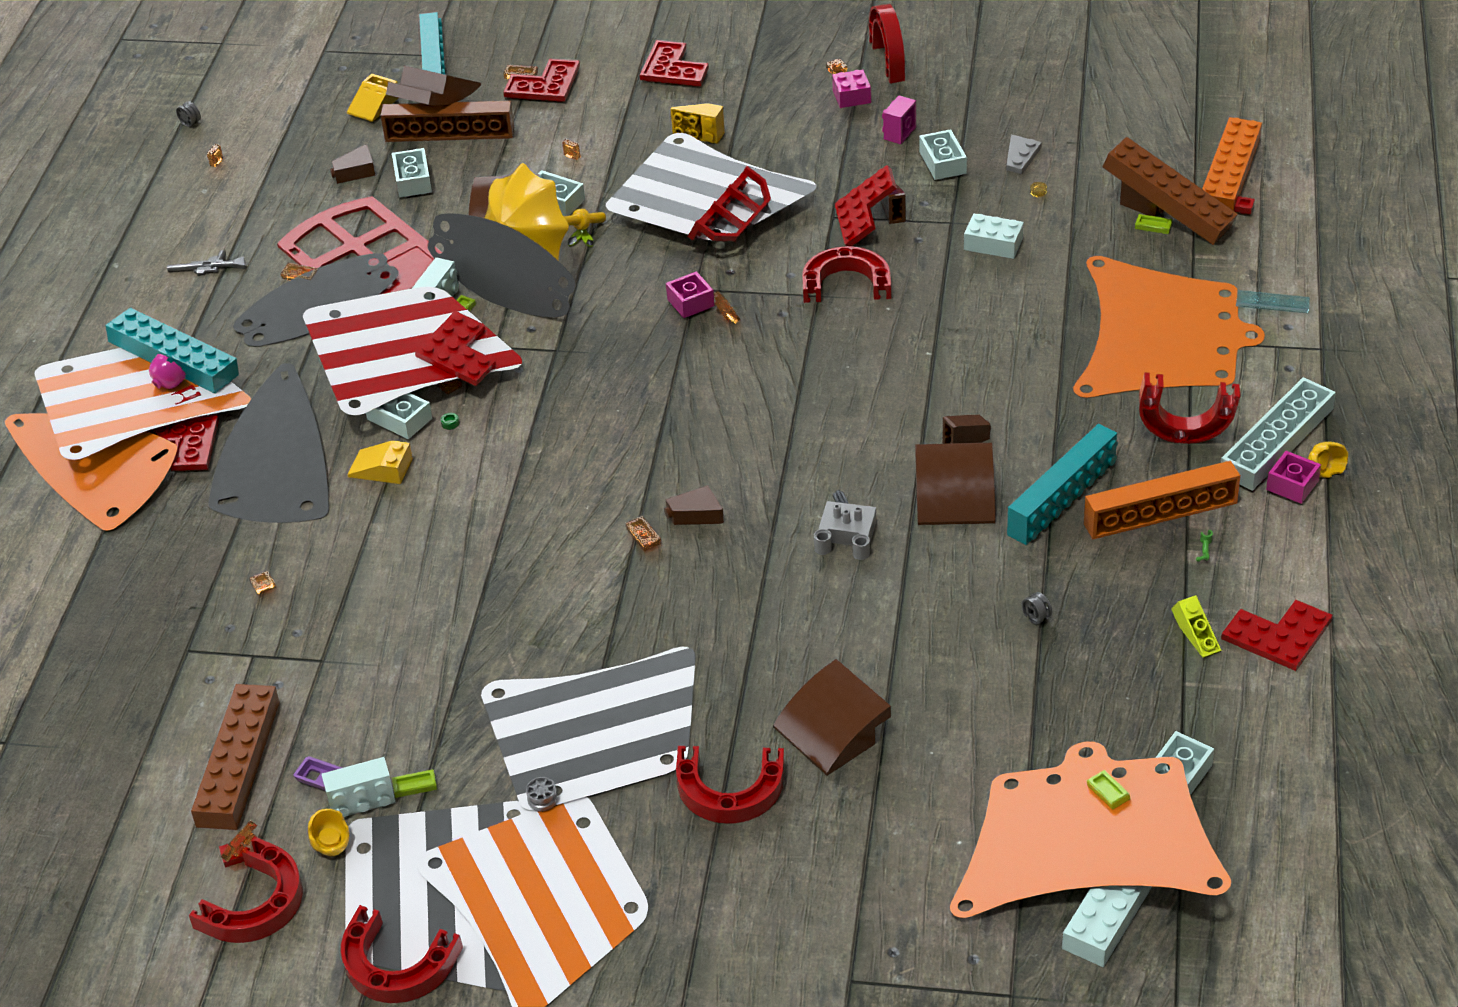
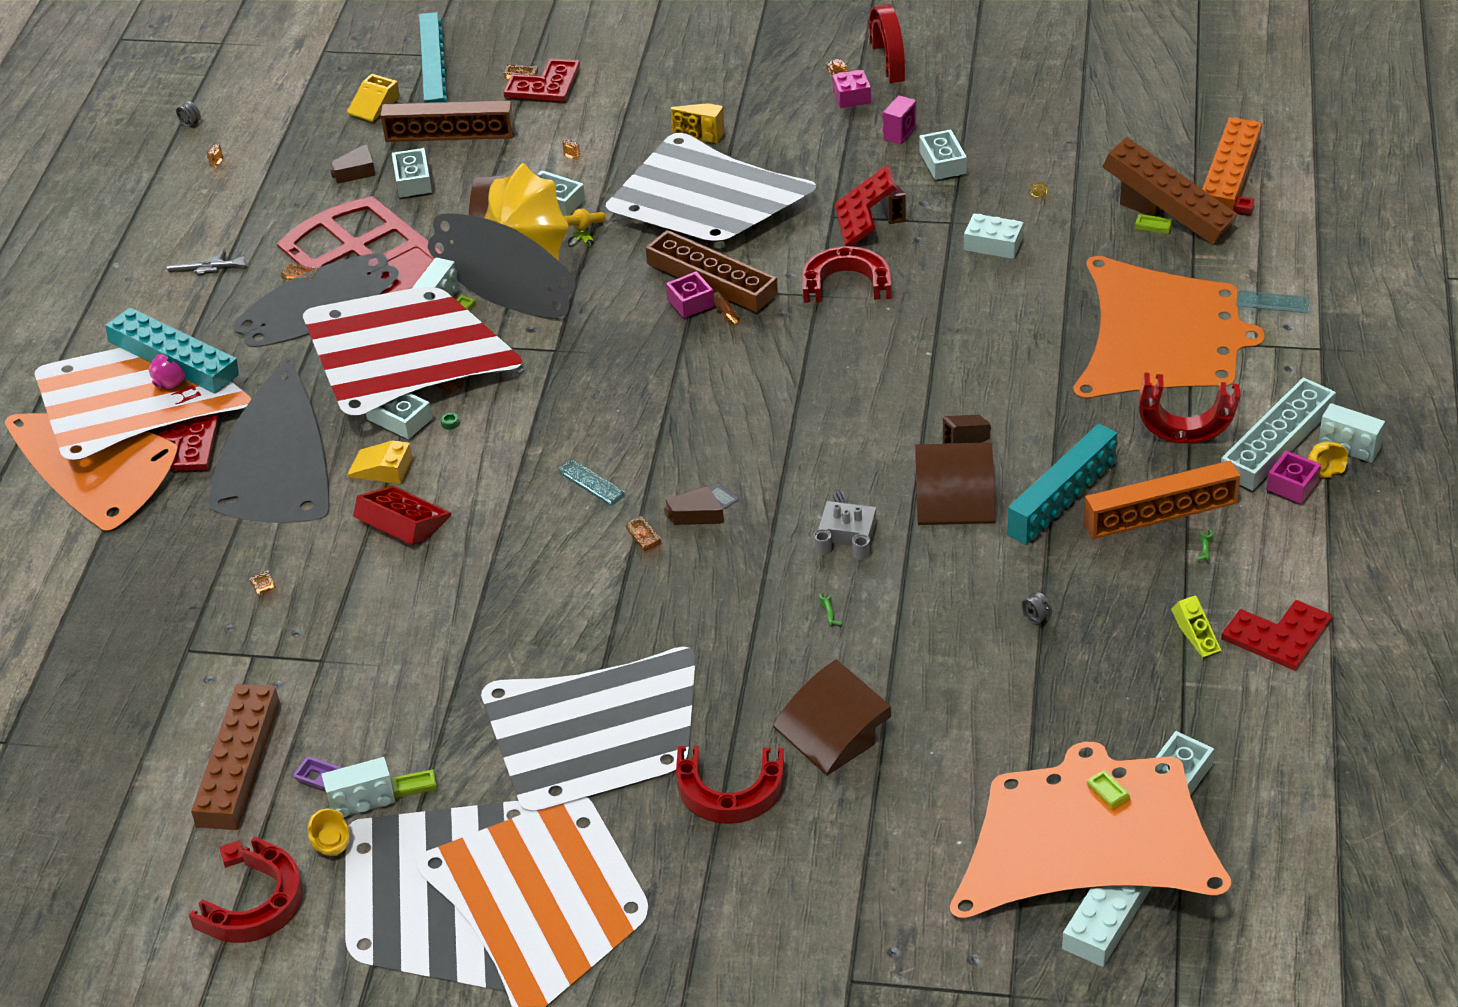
clear orange plate [221,820,257,862] -> none
red piece [341,905,463,1003] -> none
slope [386,65,481,106] -> none
red plate [415,311,496,386] -> none
flat silver wheel [526,777,557,811] -> none
red plate [640,40,709,86] -> none
red plate [687,166,771,241] -> none
light grey wing [1006,134,1042,175] -> none
none -> red slope [353,486,451,545]
none -> clear light blue tile [558,459,625,506]
none -> dark orange brick [646,230,778,312]
none -> sticker [710,483,739,508]
none -> bright green piece [819,593,843,626]
none -> light aqua brick [1318,403,1385,463]

